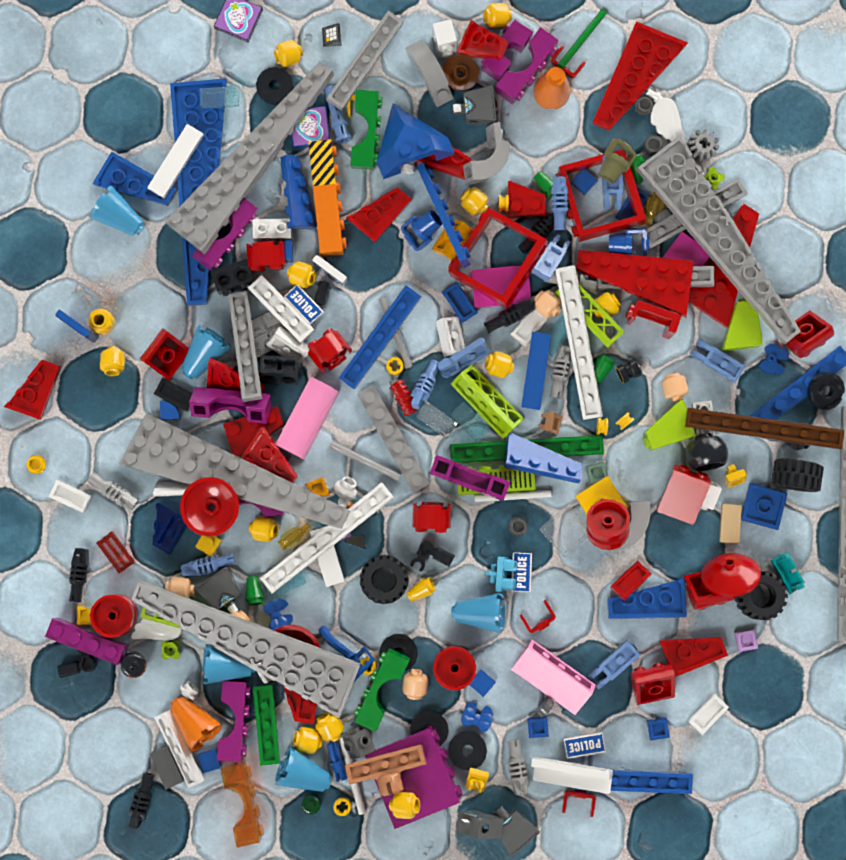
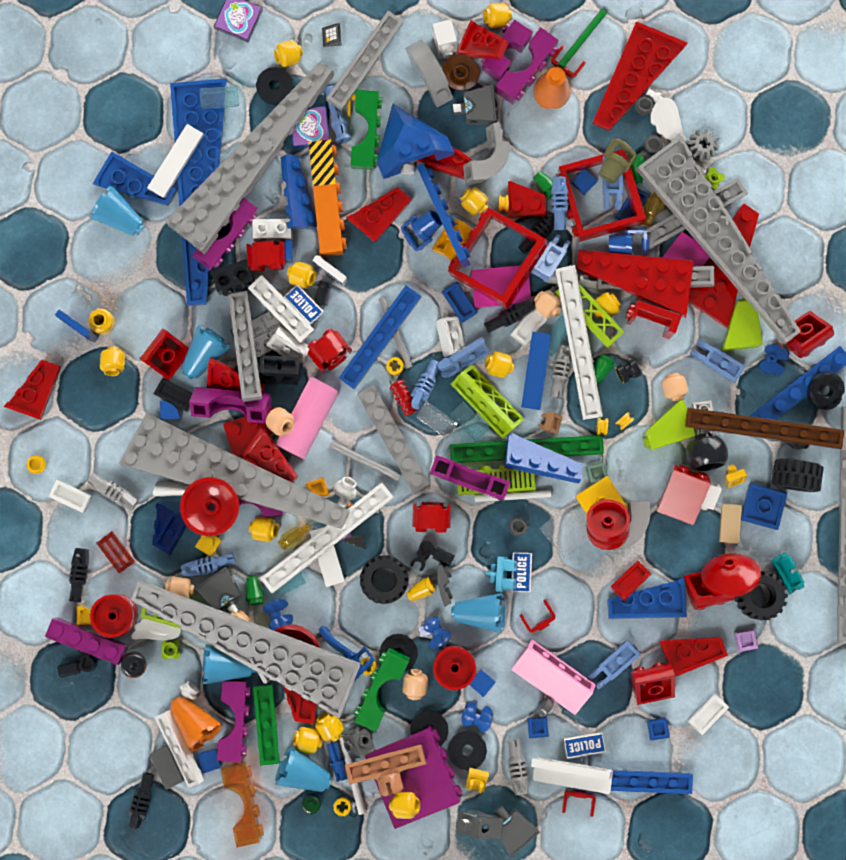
none -> light nougat head [266,407,295,436]
none -> blue piece [419,616,451,649]
none -> dark grey slope [437,565,453,606]

